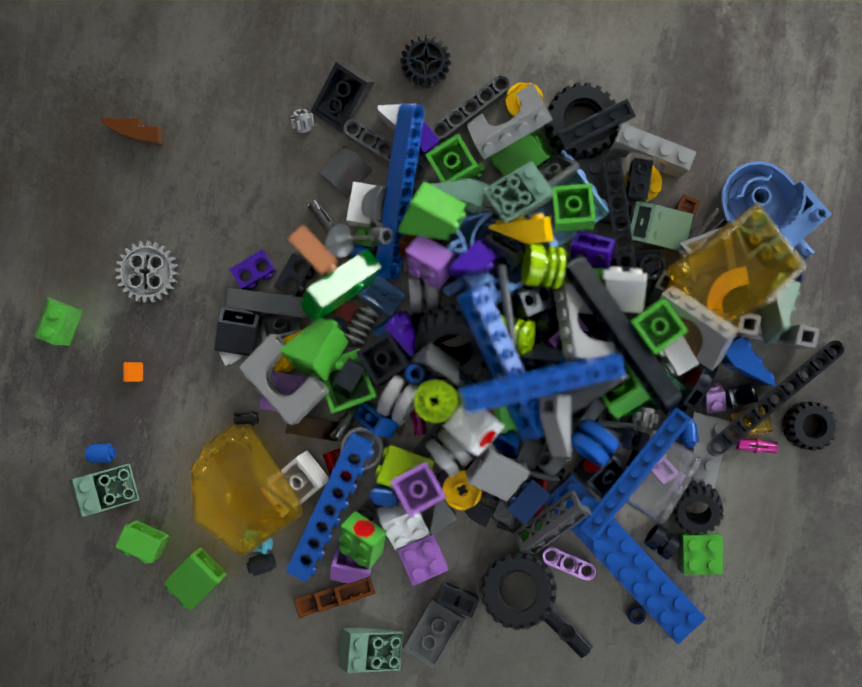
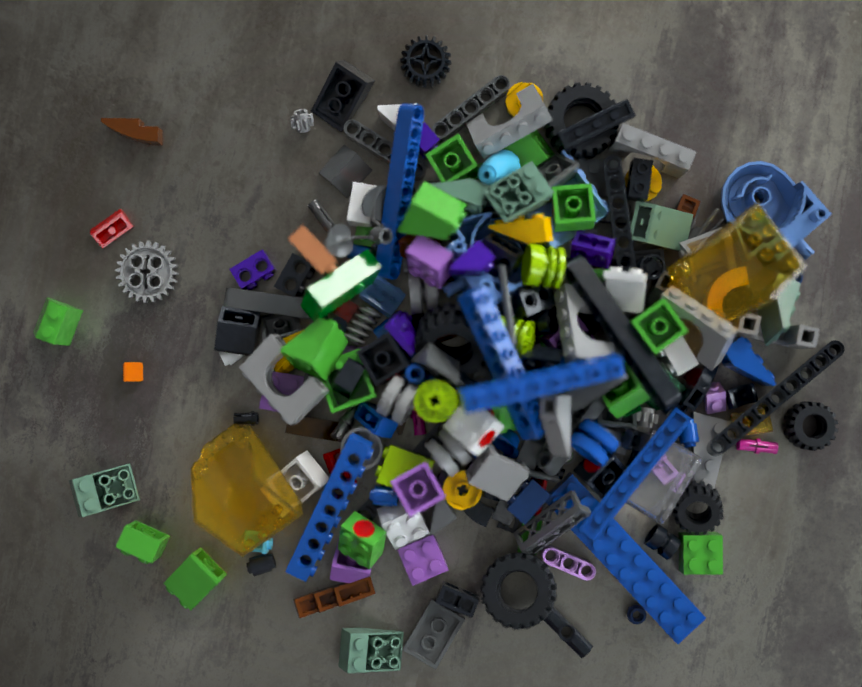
blue brick [85,443,116,463] -> none
none -> red slope [90,209,133,249]
none -> medium azure cone [478,149,521,185]

